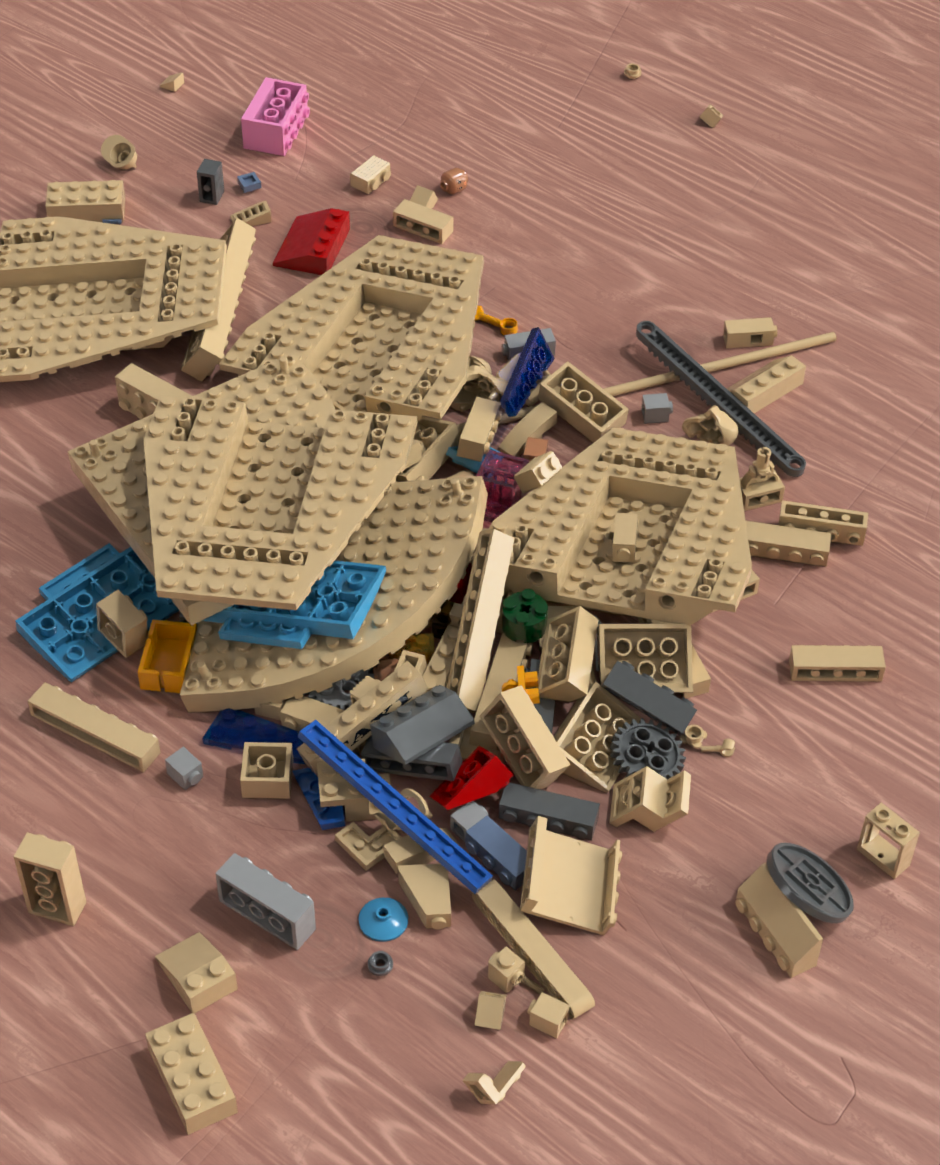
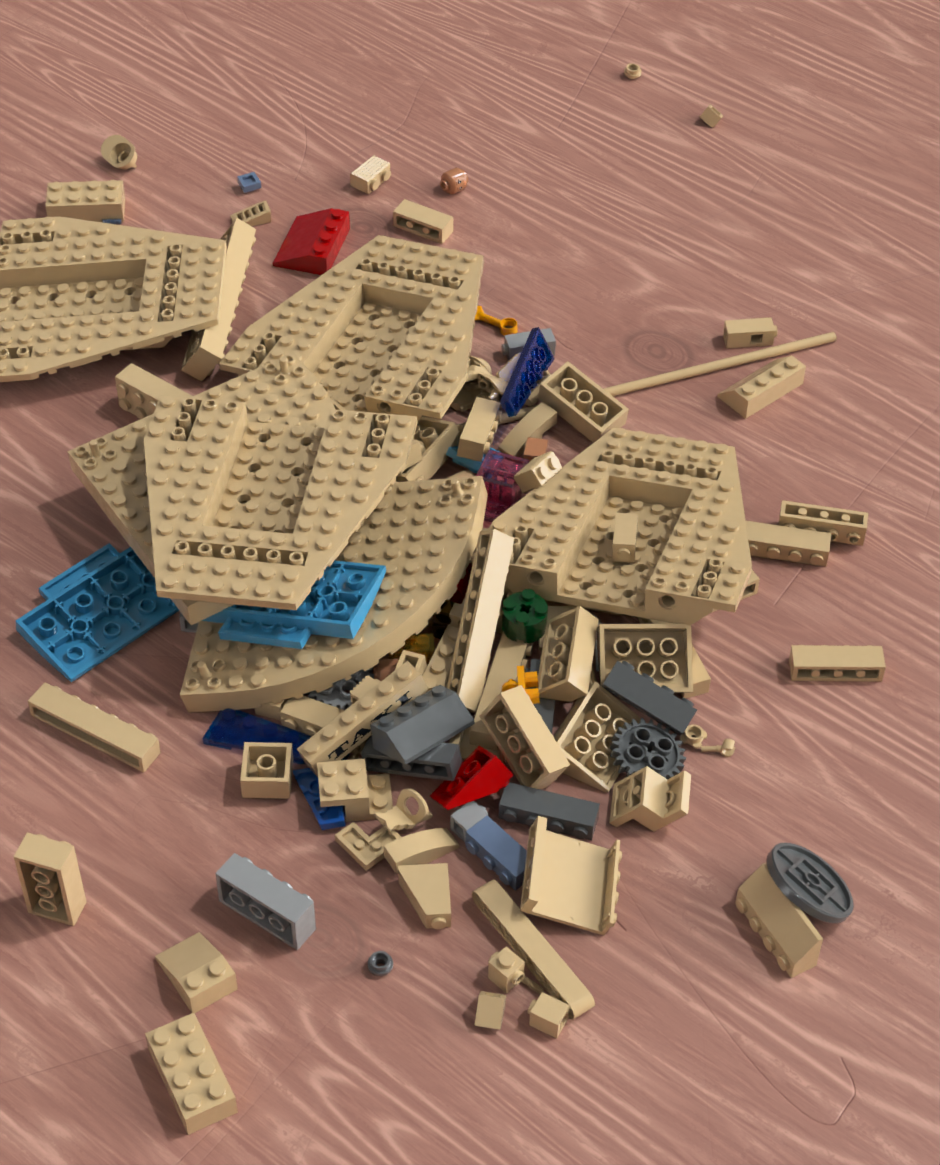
tan brick [96,590,148,658] -> none
light orange piece [138,620,197,693] -> none
tan slope [160,73,184,92] -> none
light grey brick [165,746,204,790] -> none
dark grey brick [197,159,225,205] -> none
bright pink brick [241,77,310,156] -> none
blue plate [298,720,493,894] -> none
dark azure dish [359,897,408,942] -> none
tan brick [410,185,438,209] -> none
tan bracket [462,1061,526,1105] -> none
dark grey gear [636,321,806,477] -> none
light grey brick [641,393,673,424] -> none
tan head [682,405,738,446] -> none
tan brick [739,447,785,511] -> none
tan window [857,802,920,879] -> none

